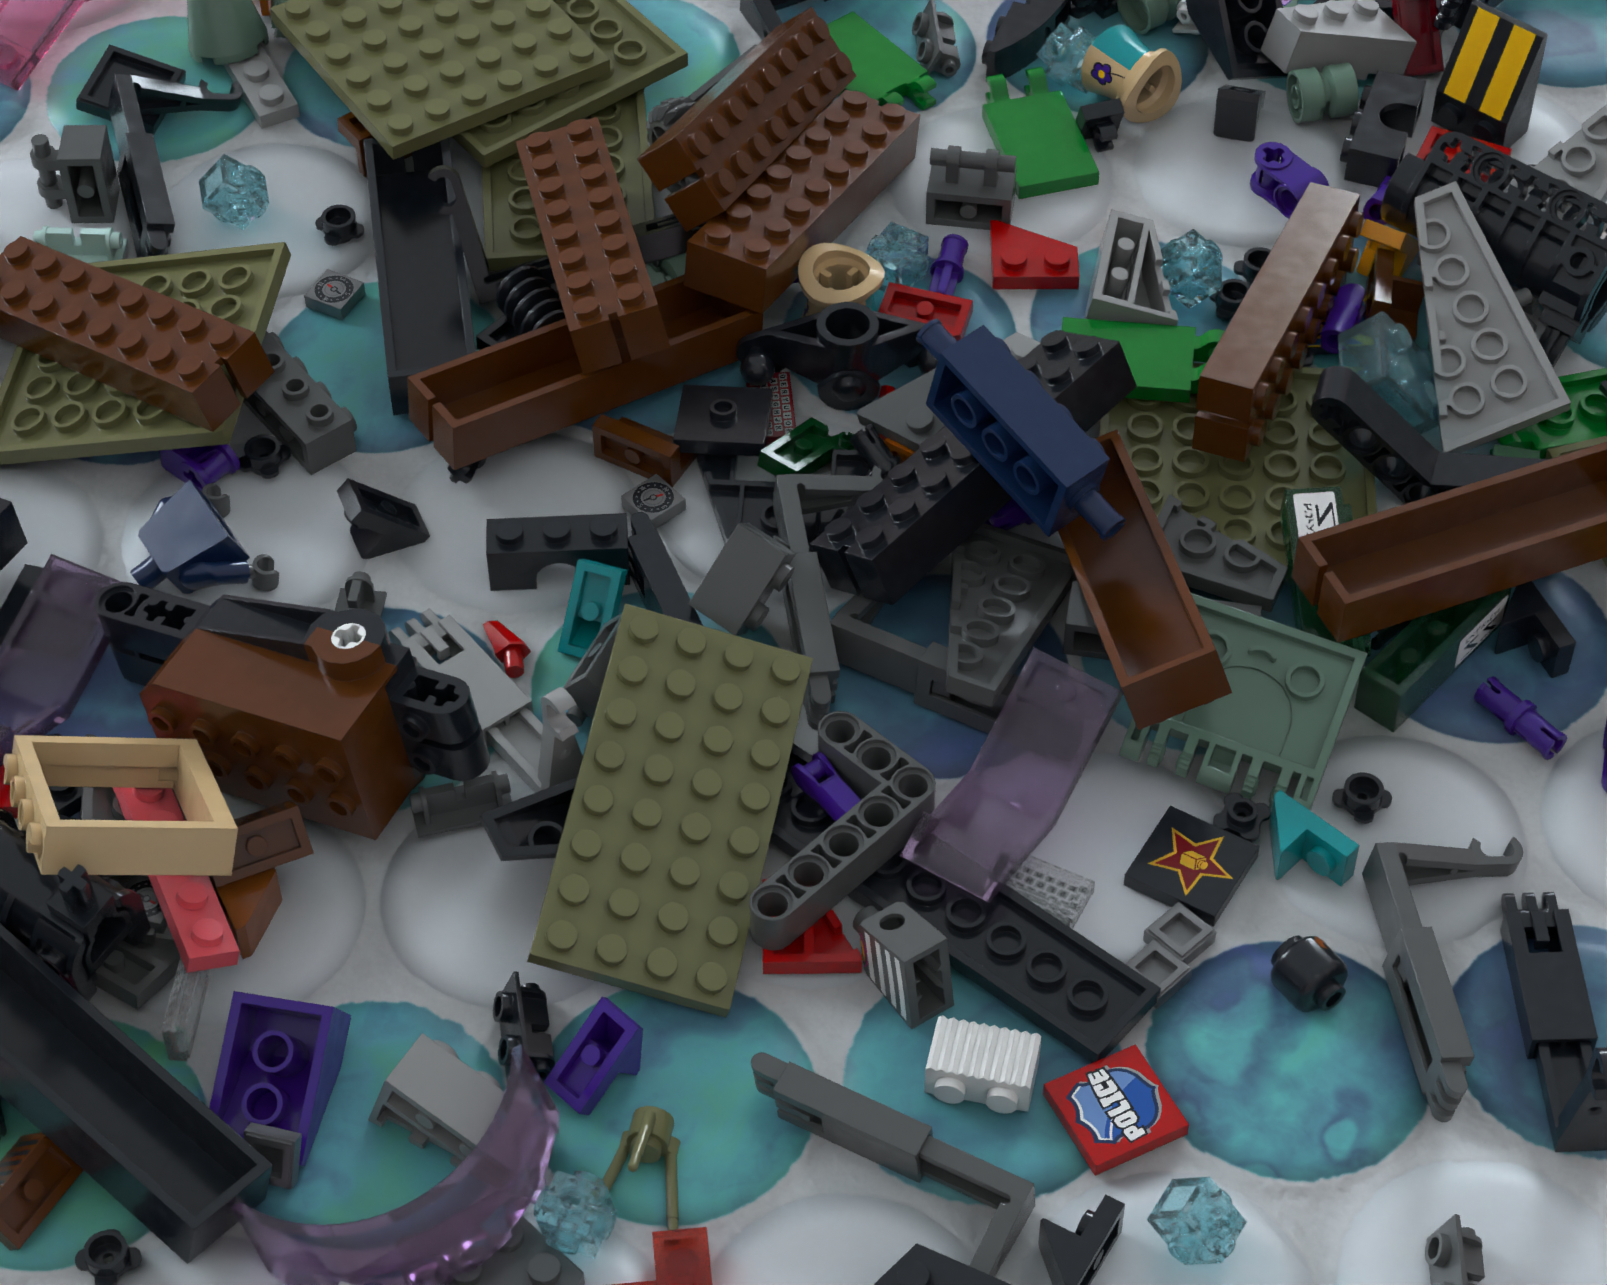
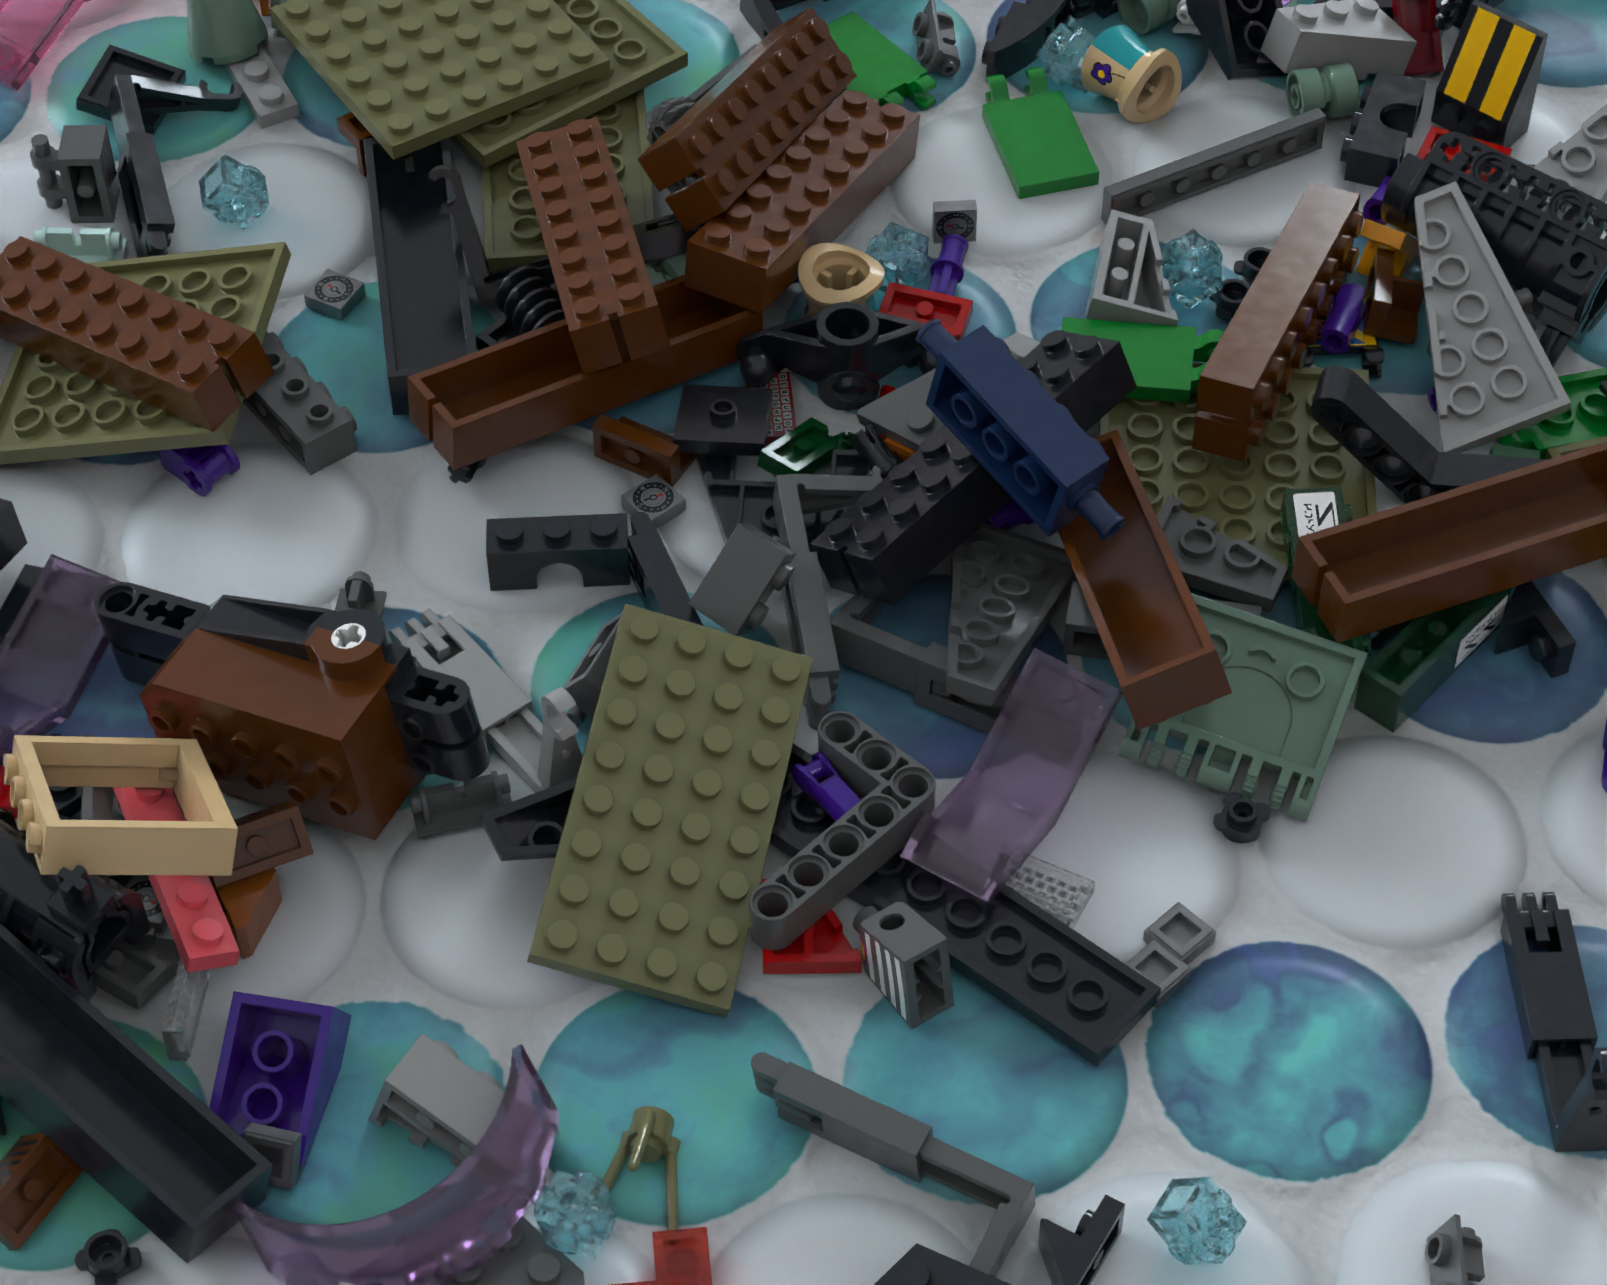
dark blue torso [130,480,279,594] -> none
black plate [239,434,291,479] -> none
black plate [315,204,364,246] -> none
black slope [337,478,430,559] -> none
red bar [482,620,531,678] -> none
black hinge [493,971,555,1088] -> none
dark purple slope [544,997,643,1115] -> none
teal slope [558,559,628,658] -> none
white brick [924,1015,1042,1114] -> none
dark grey brick [926,145,1017,230] -> none
red wing [990,220,1080,289] -> none
tile [1043,1044,1189,1176] -> none
black tile [1075,98,1125,152] -> none
black tile [1123,806,1260,927] -> none
black slope [1213,84,1266,142] -> none
dark purple piece [1250,142,1329,219] -> none
teal slope [1269,790,1359,886] -> none
black head [1271,935,1348,1012] -> none
black plate [1332,772,1392,824] -> none
clear light blue brick [1338,311,1439,434] -> none
dark grey hinge [1362,837,1523,1122] -> none
dark purple pin [1474,676,1567,760] -> none
none -> flat silver tile [932,200,977,243]
none -> dark grey tile [1101,108,1326,224]

